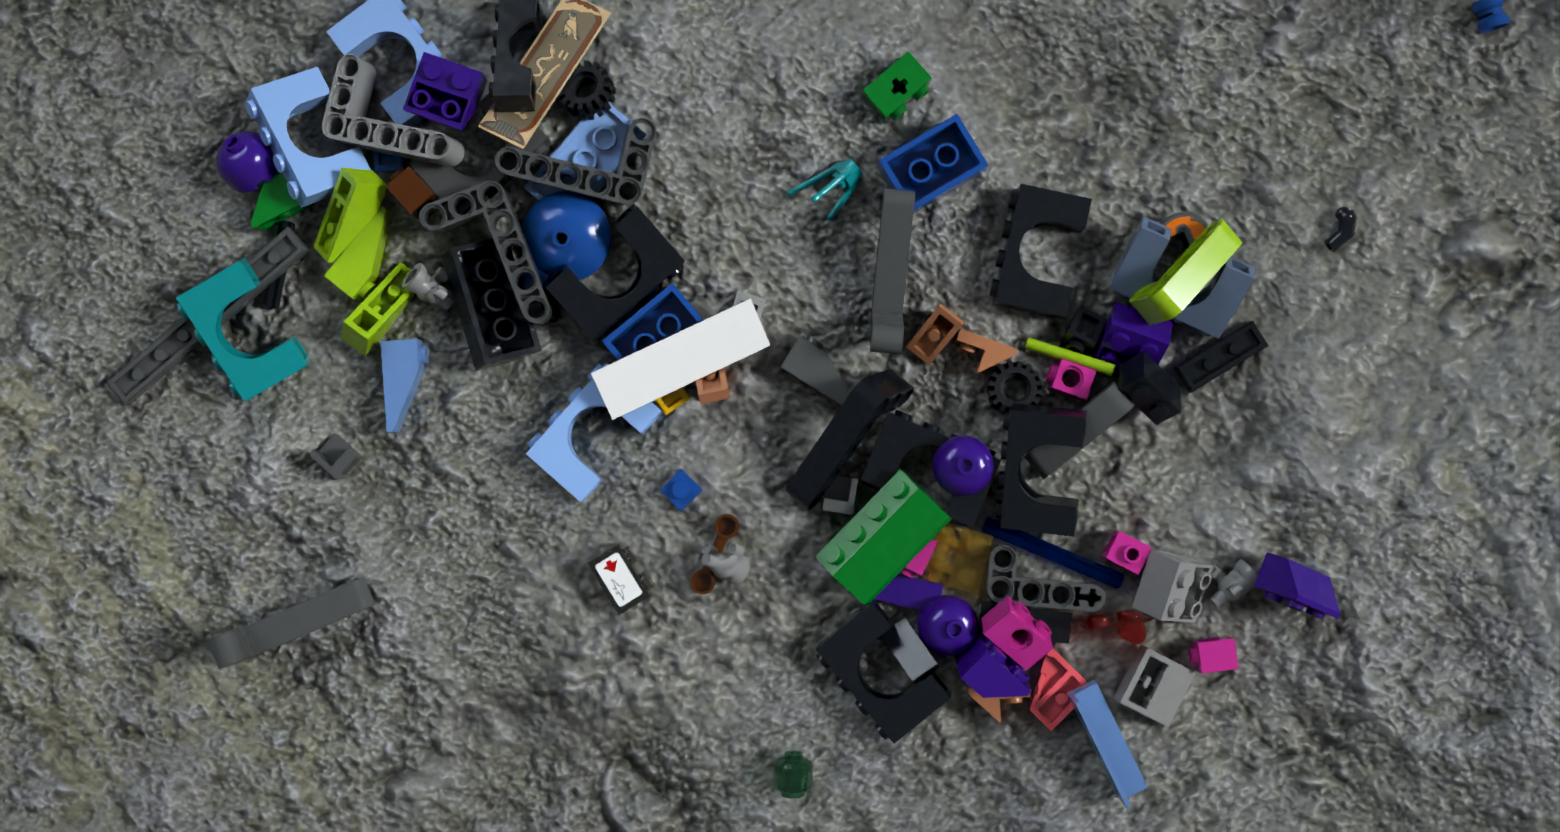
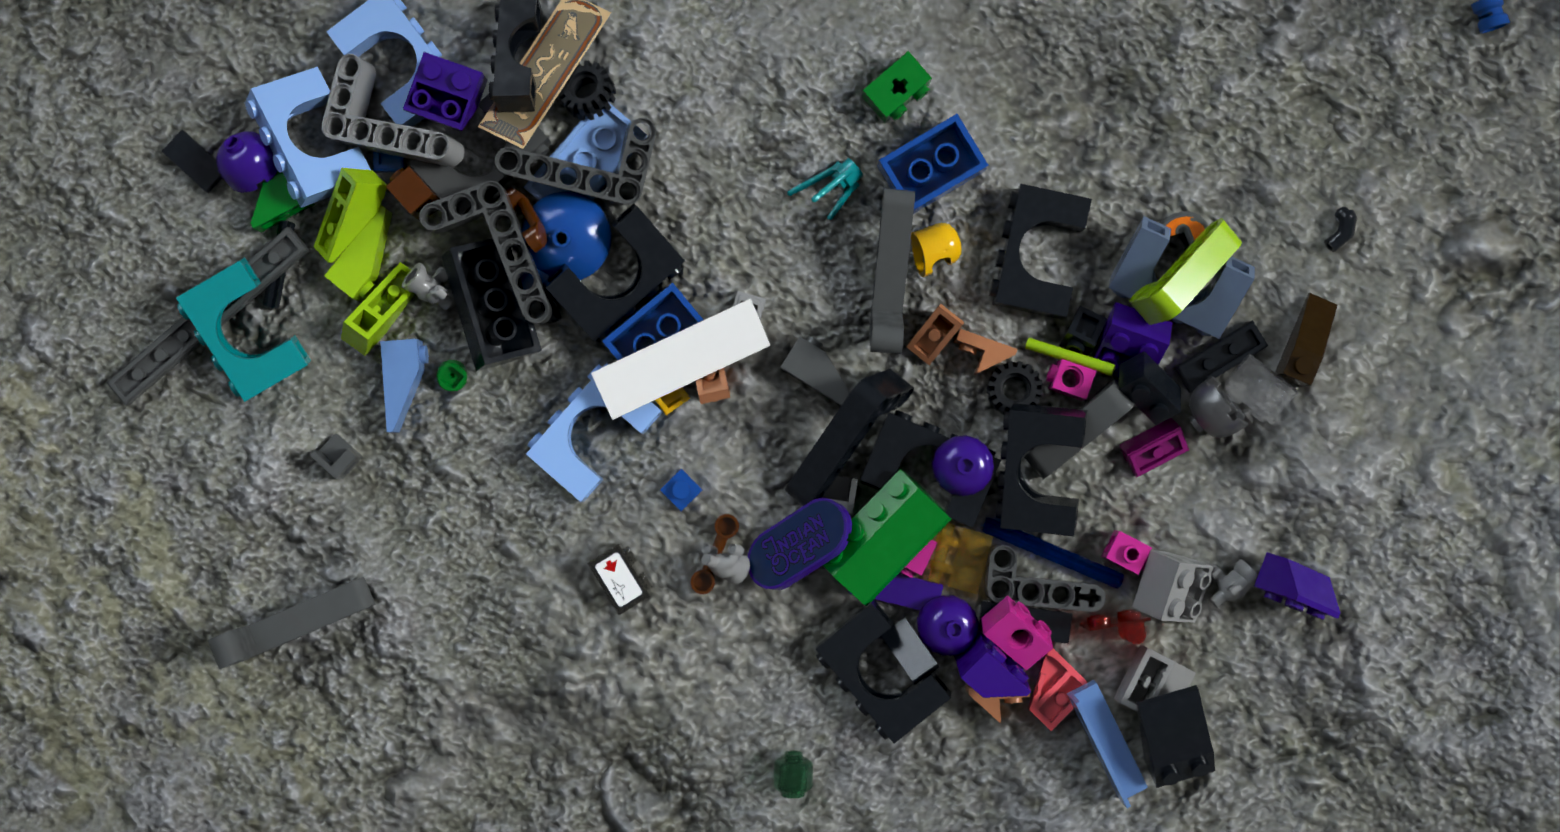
dark pink brick [1188,636,1239,674] -> none
none -> black tile [162,130,222,193]
none -> green tile [436,360,468,391]
none -> reddish brown bar [505,187,547,253]
none -> tile [748,498,852,590]
none -> yellow helmet [911,223,962,277]
none -> magenta slope [1119,418,1189,478]
none -> black slope [1137,685,1215,788]
none -> flat silver cylinder [1189,376,1248,438]
none -> clear bracket [1225,353,1298,425]
none -> dark brown slope [1273,293,1337,387]

